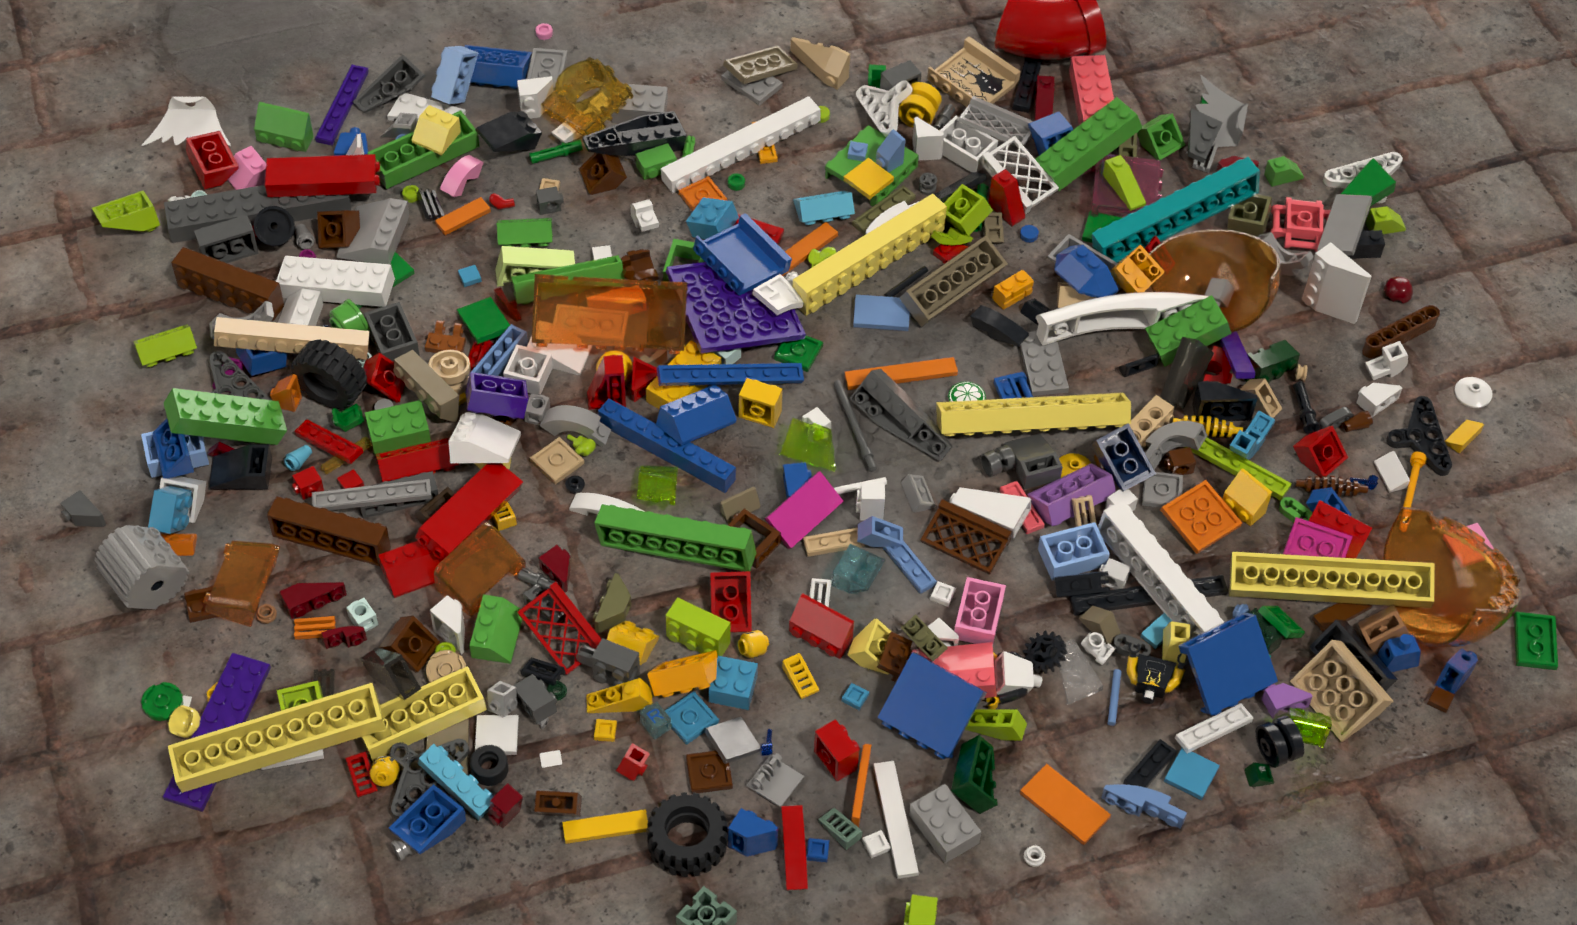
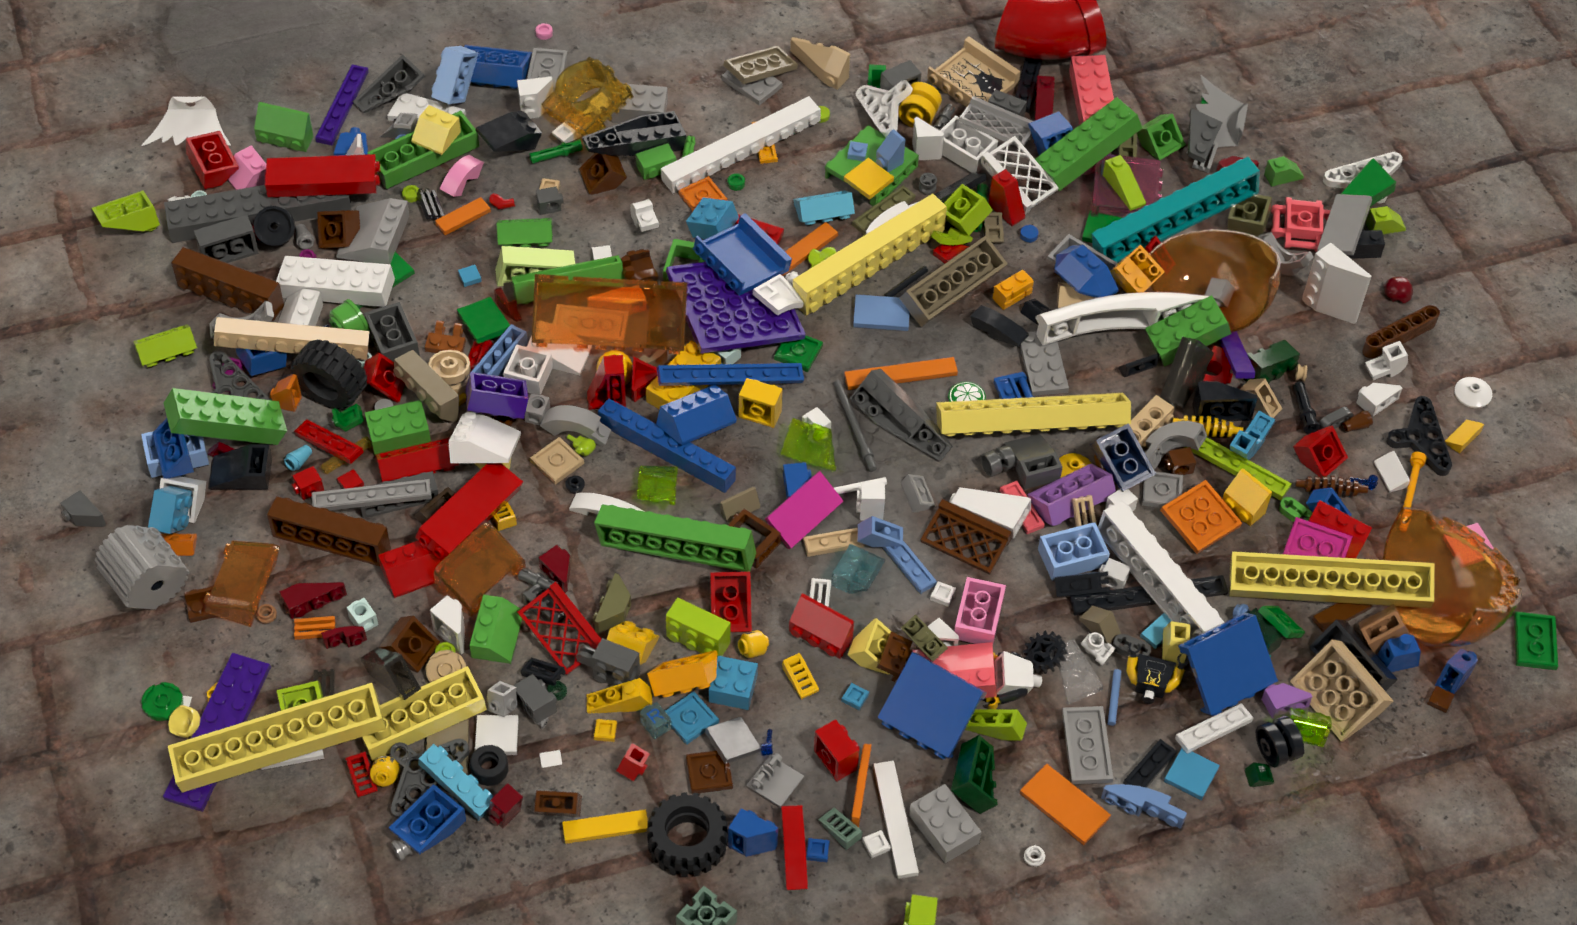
none -> dark grey brick [988,89,1027,117]
none -> light grey plate [1062,706,1113,784]

